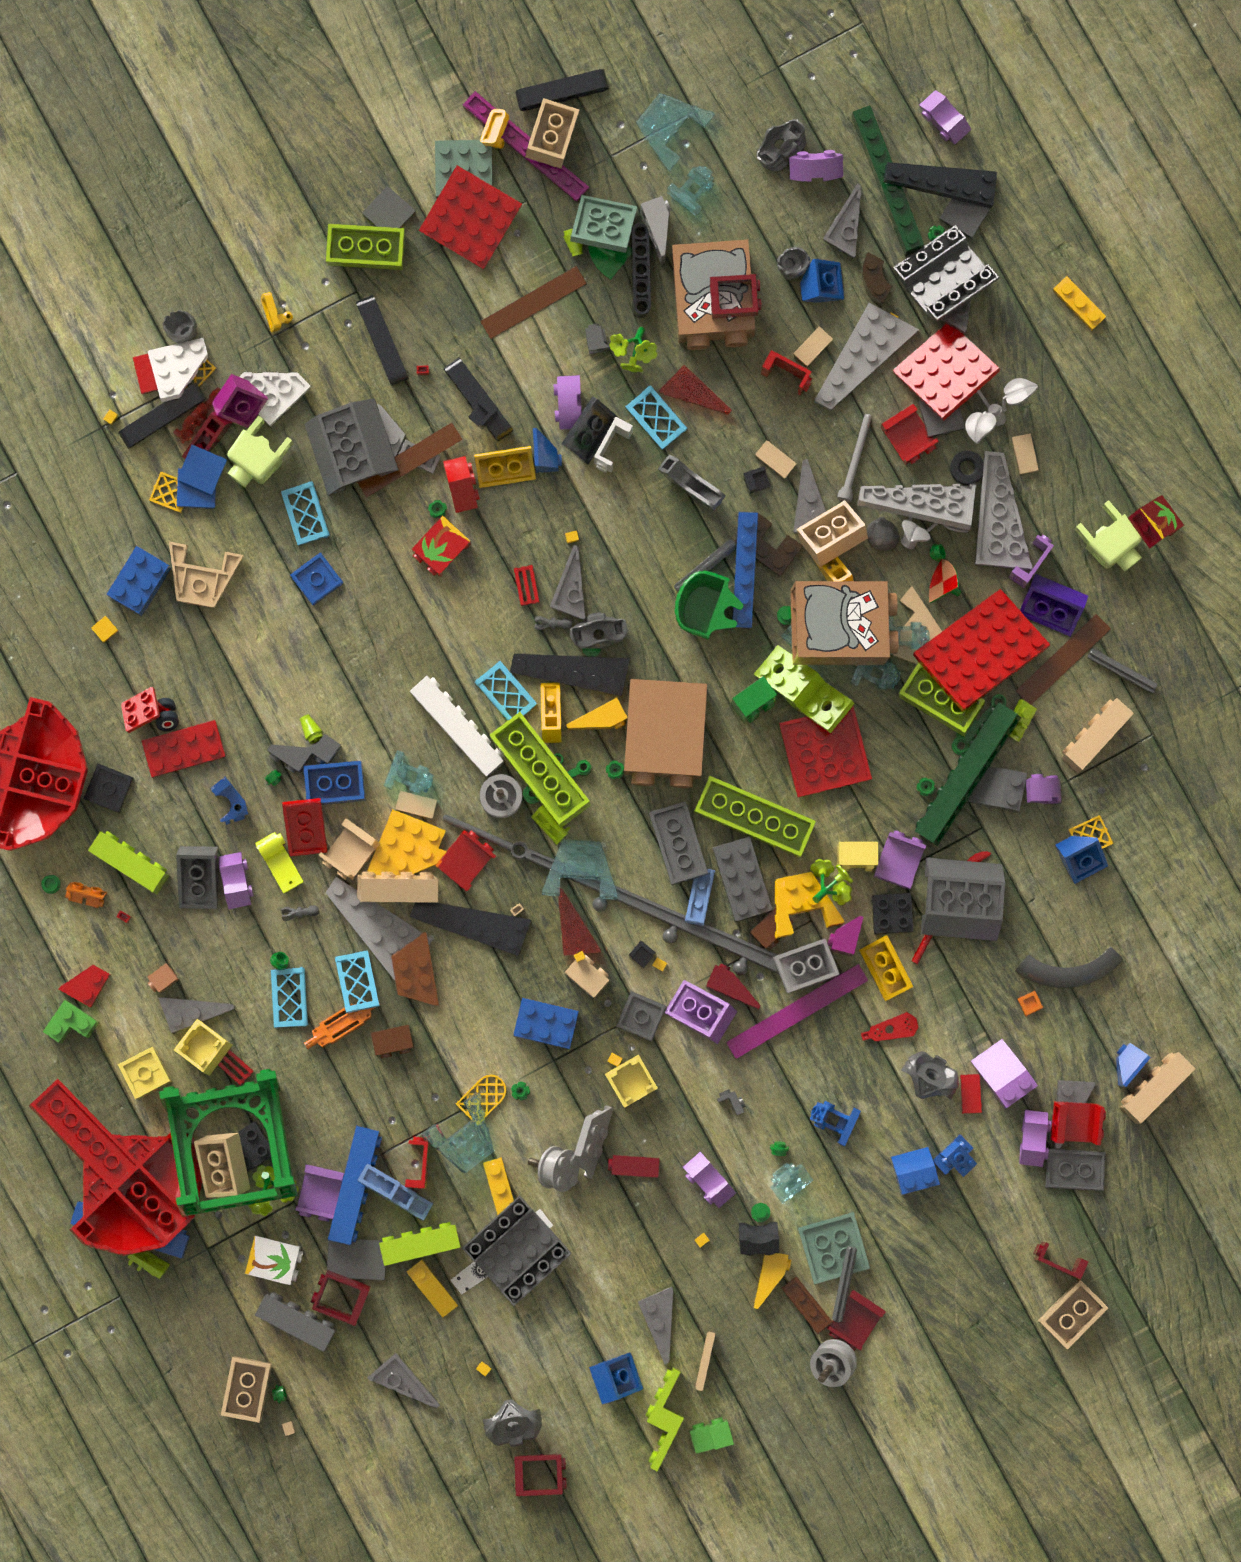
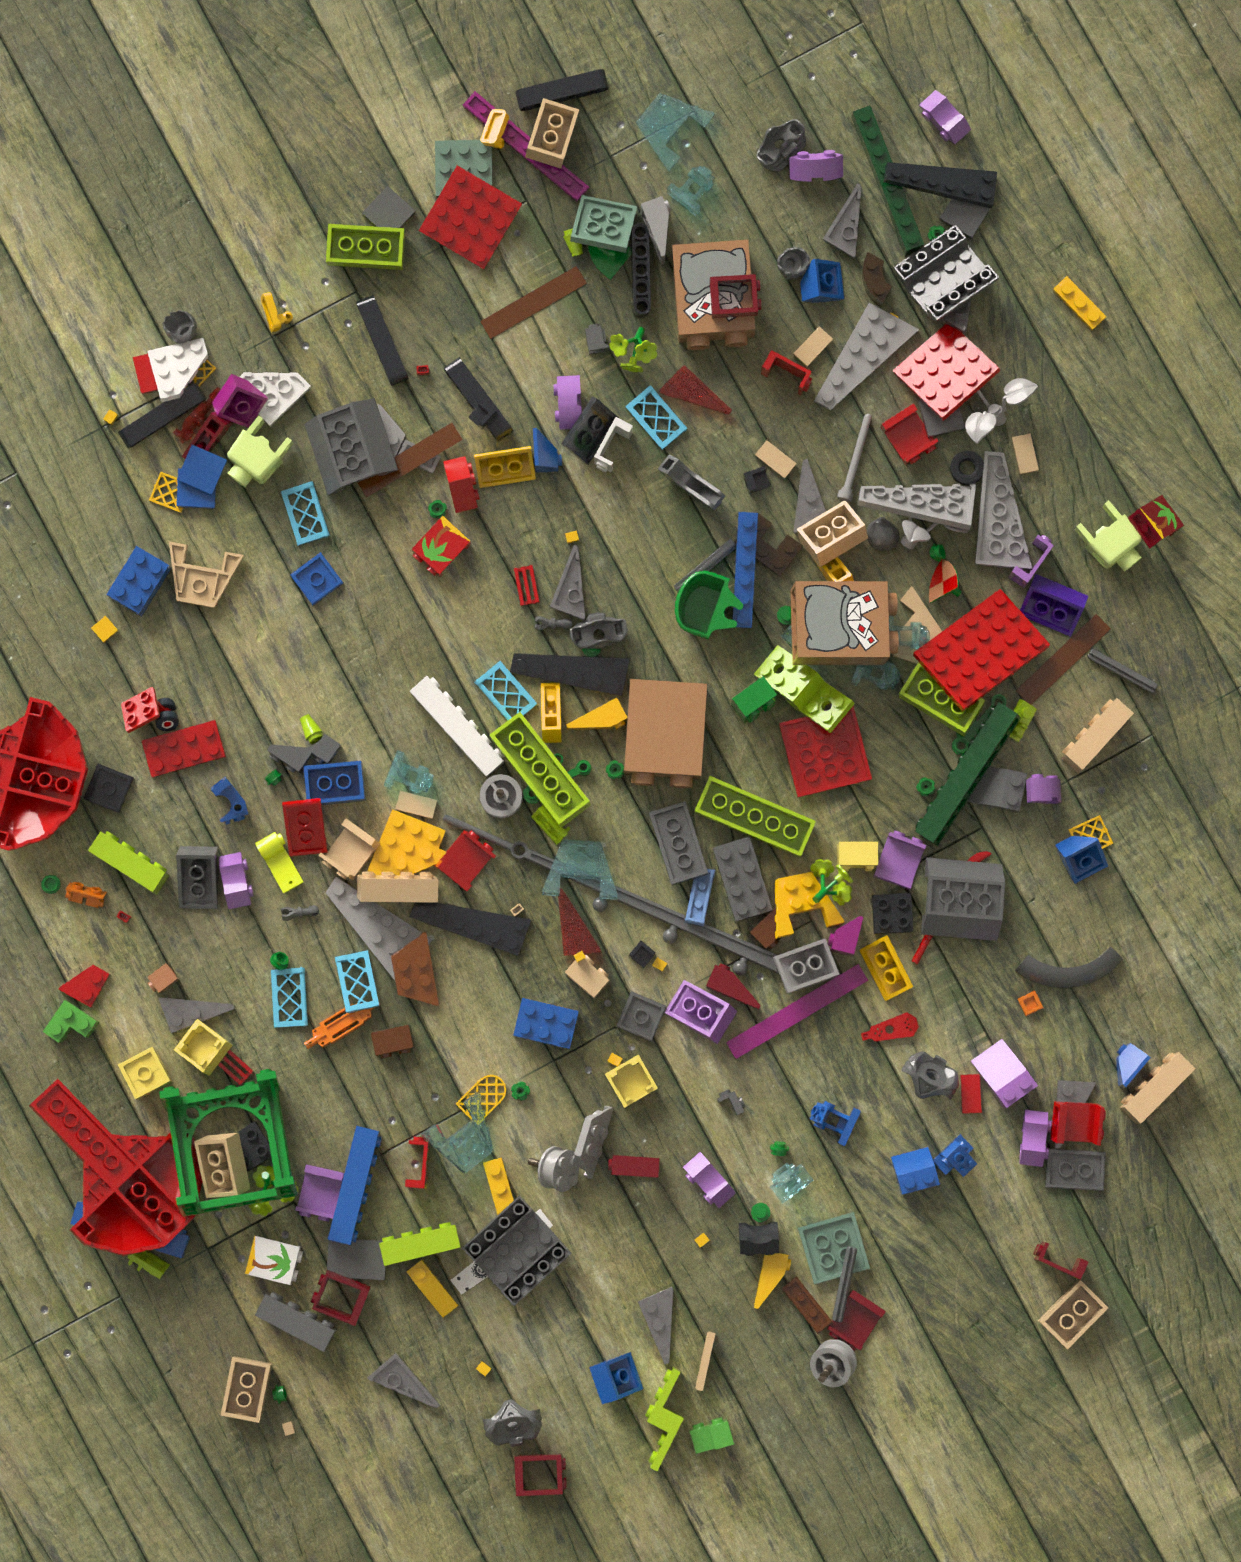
medium blue slope [357,1164,433,1221] -> none

